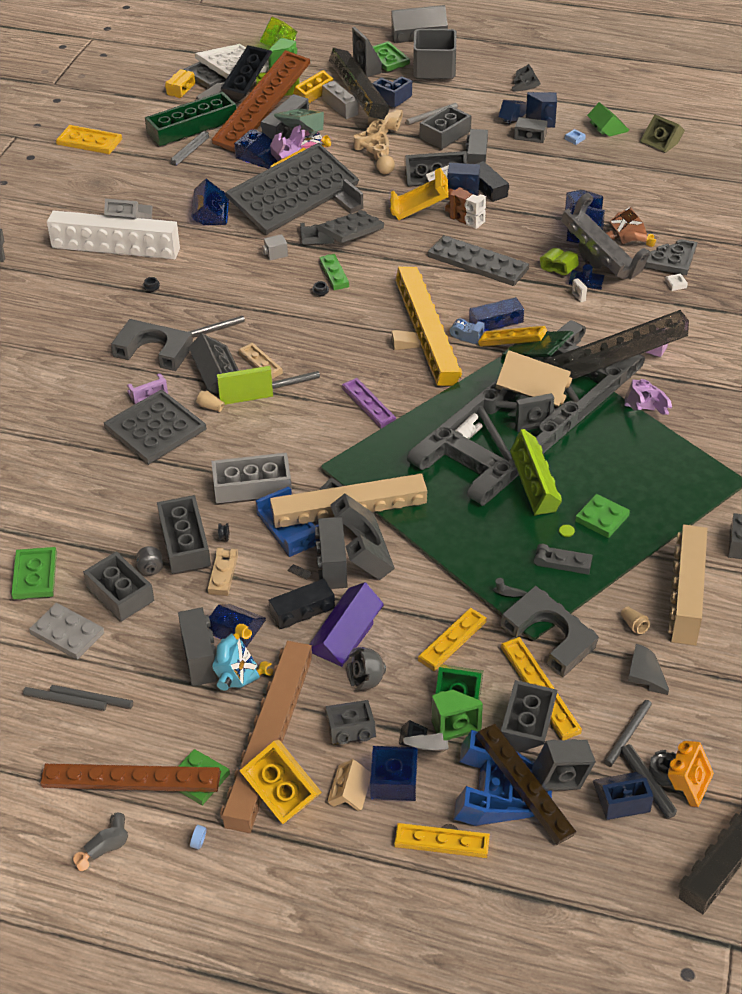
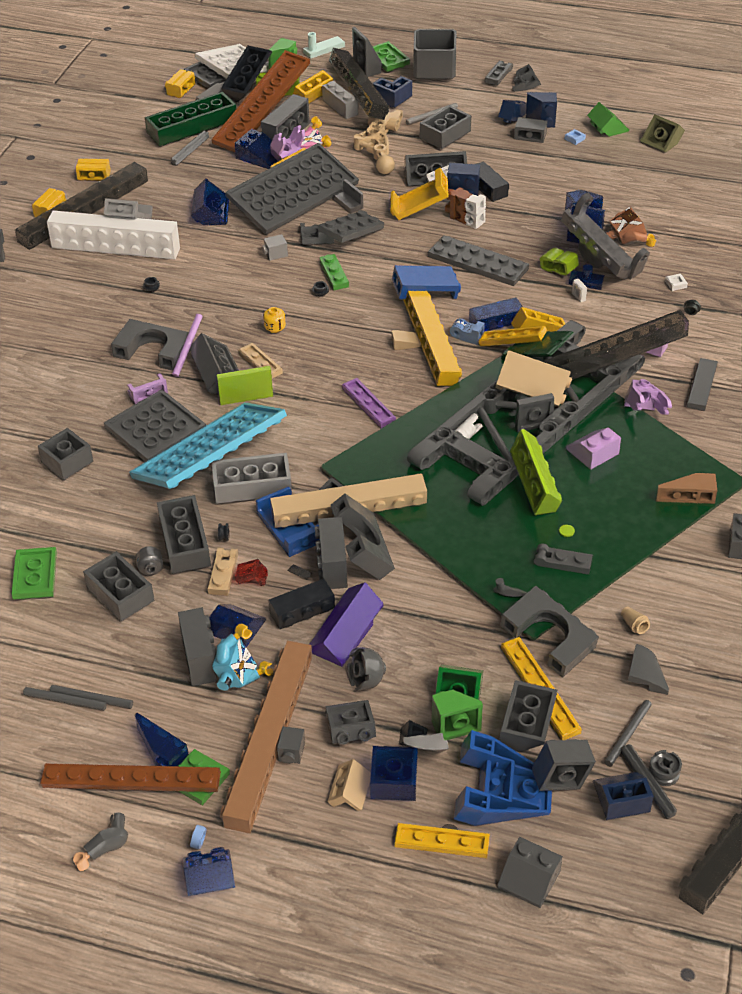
light grey plate [29,602,104,660] -> none
yellow tile [56,125,122,154] -> none
flat silver bar [188,315,245,337] -> none
tan cone [196,390,225,412] -> none
yellow slope [240,740,322,824] -> none
clear neon green brick [260,17,298,48] -> none
dark grey bar [272,371,320,389] -> none
sand green slope [274,108,324,134] -> none
slope [391,5,448,43] -> none
yellow tile [418,608,487,671] -> none
brick [465,129,488,164] -> none
dark brown plate [476,724,576,845] -> none
bright green plate [575,494,630,538] -> none
dark grey plate [644,239,698,275] -> none
tan brick [668,525,708,646] -> none
light orange plate [668,741,714,807] -> none
none -> clear smoke brick [15,162,148,250]
none -> yellow brick [32,188,67,220]
none -> dark grey brick [38,428,93,480]
none -> yellow brick [76,159,111,181]
none -> medium azure plate [129,403,287,489]
none -> clear blue slope [134,712,189,766]
none -> lavender bar [172,314,203,377]
none -> clear blue slope [183,847,236,896]
none -> clear red bracket [235,559,268,586]
none -> yellow head [263,307,286,333]
none -> dark grey brick [277,726,305,764]
none -> light aqua piece [303,32,345,59]
none -> panel [392,265,461,299]
none -> dark grey plate [485,60,513,85]
none -> dark grey slope [497,836,563,908]
none -> yellow slope [511,307,565,332]
none -> lavender slope [566,427,621,469]
none -> medium nougat slope [656,473,717,504]
none -> pearl dark grey plate [684,299,701,315]
none -> dark grey tile [687,358,718,411]

